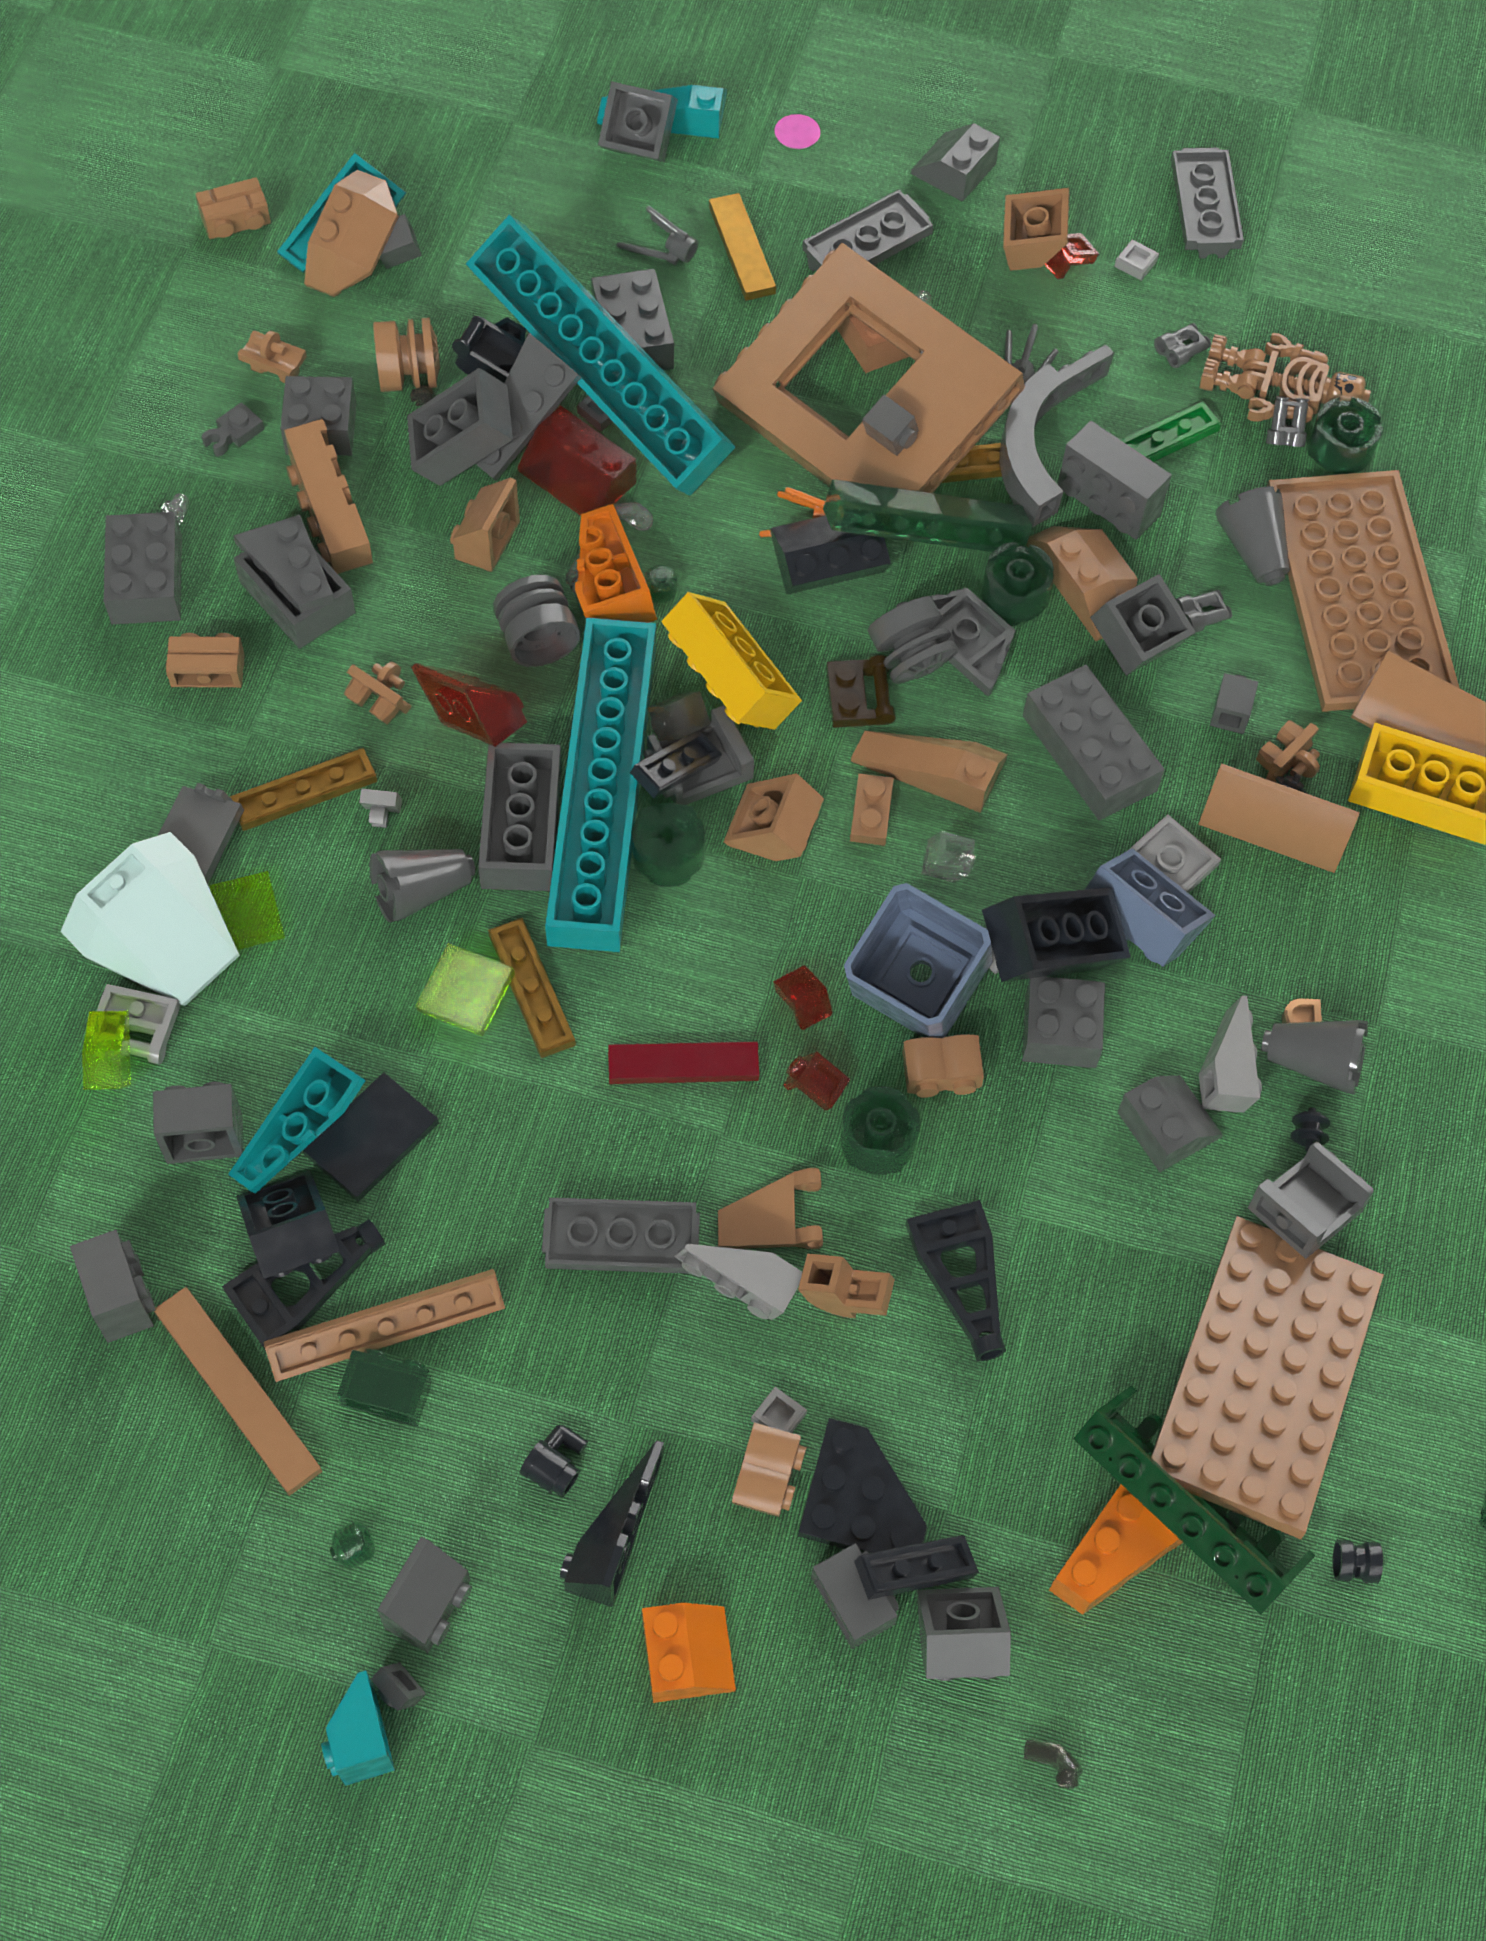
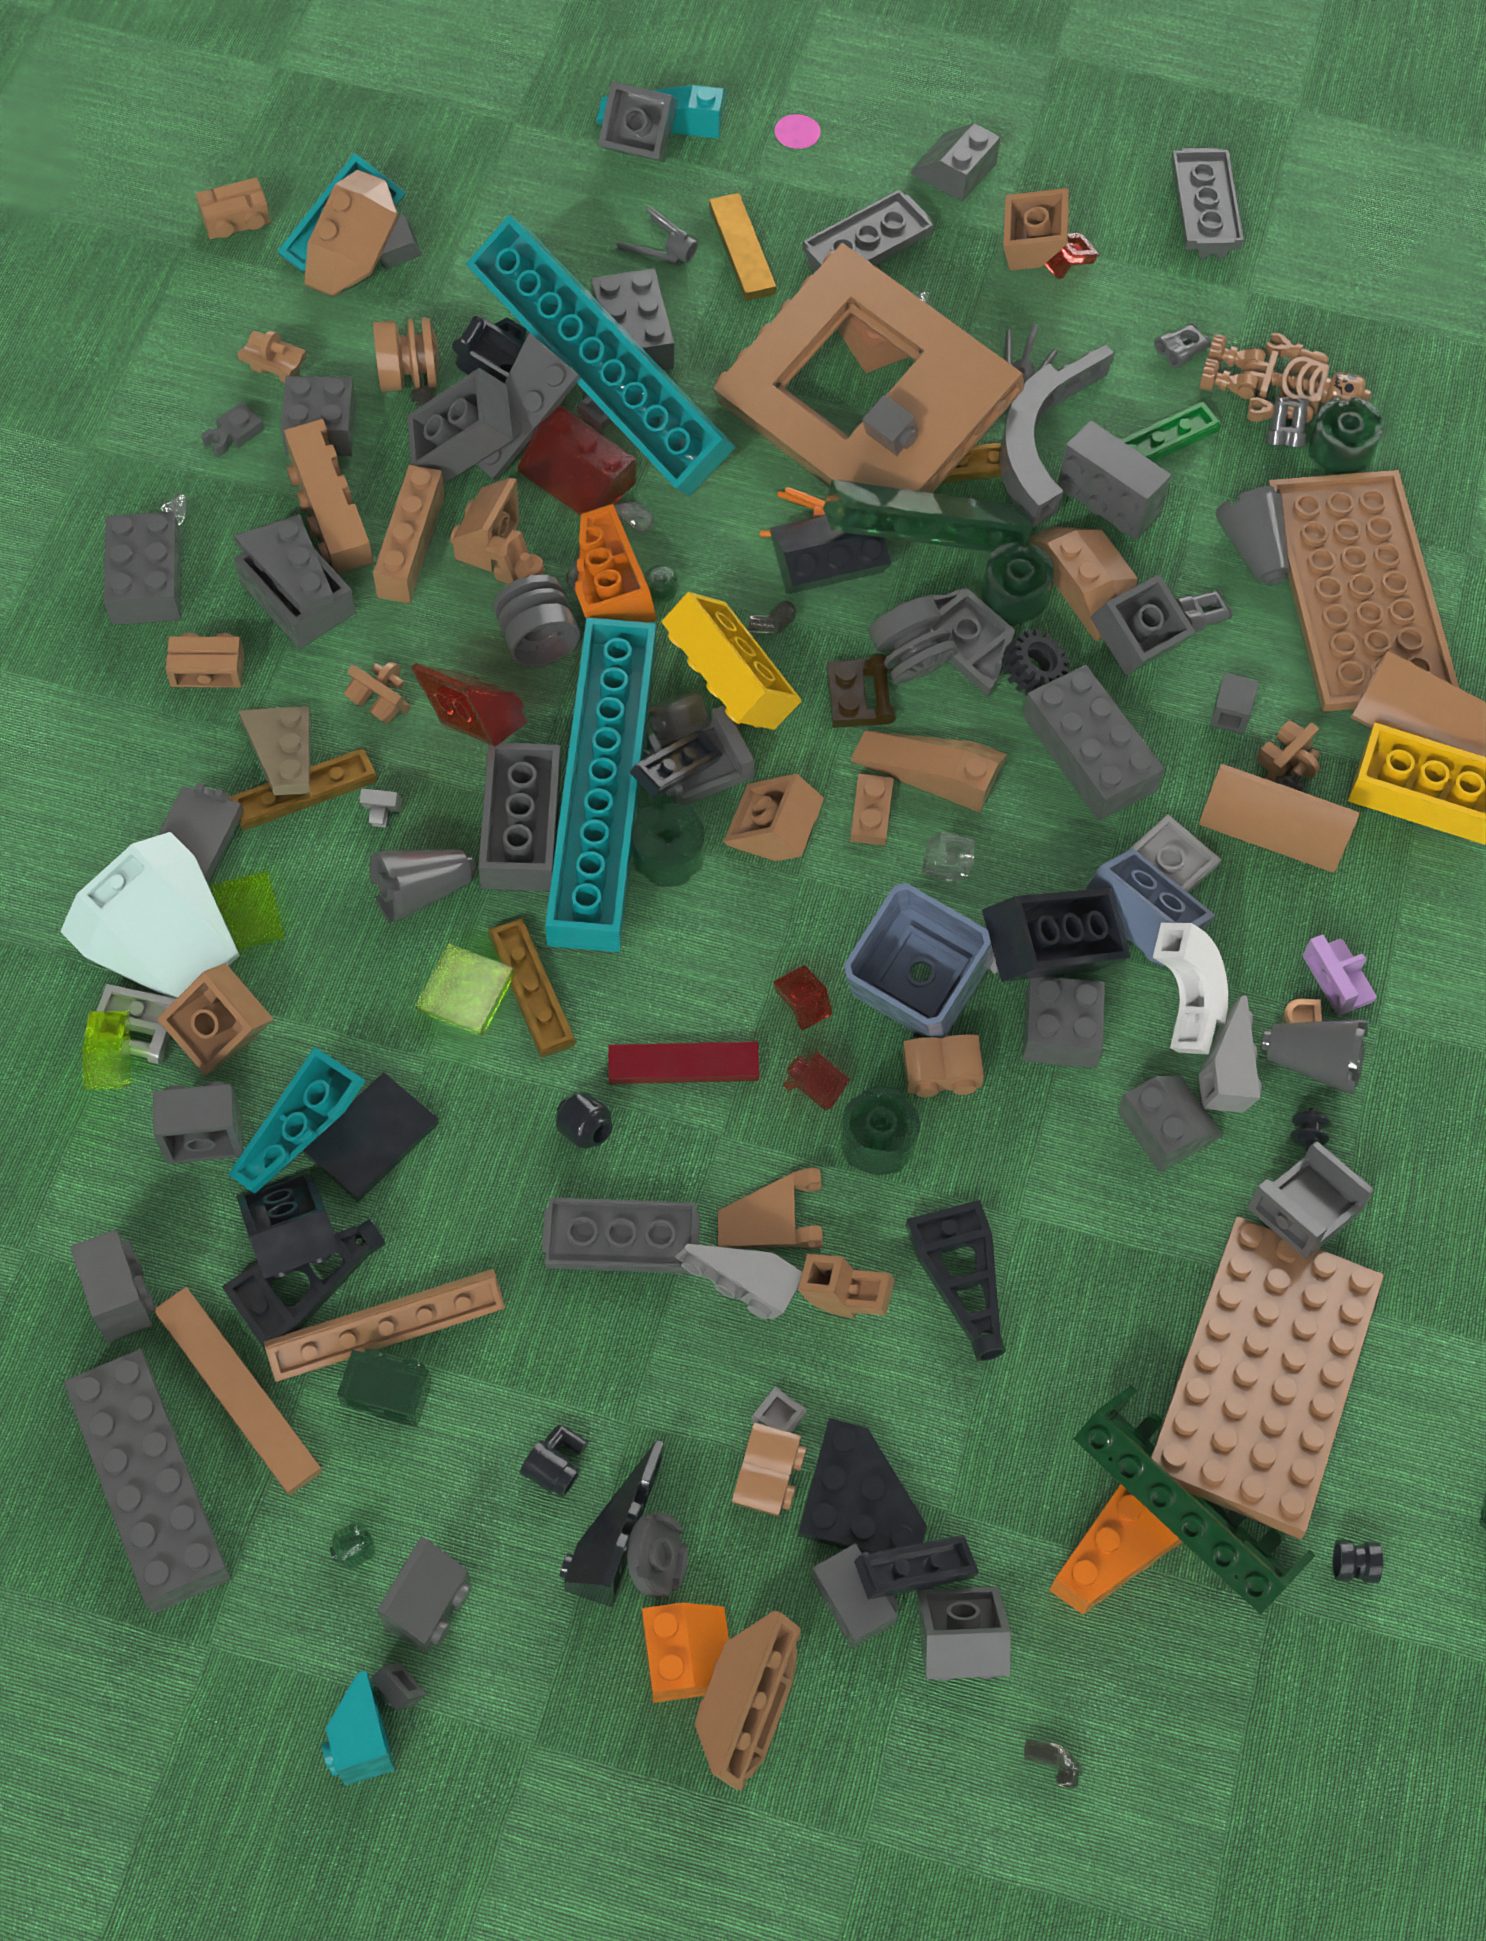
light grey tile [1114,240,1159,281] -> none
none -> dark grey brick [63,1349,232,1614]
none -> medium nougat slope [157,963,274,1076]
none -> dark tan wing [238,706,311,795]
none -> medium nougat brick [373,465,445,604]
none -> medium nougat hips [485,530,544,585]
none -> black head [556,1092,612,1149]
none -> dark grey tile [627,1512,688,1597]
none -> medium nougat wedge [694,1611,801,1791]
none -> clear smoke arm [749,600,797,634]
none -> black tyre [1001,629,1070,696]
none -> white arch [1153,923,1228,1054]
none -> lavender panel [1302,934,1376,1016]

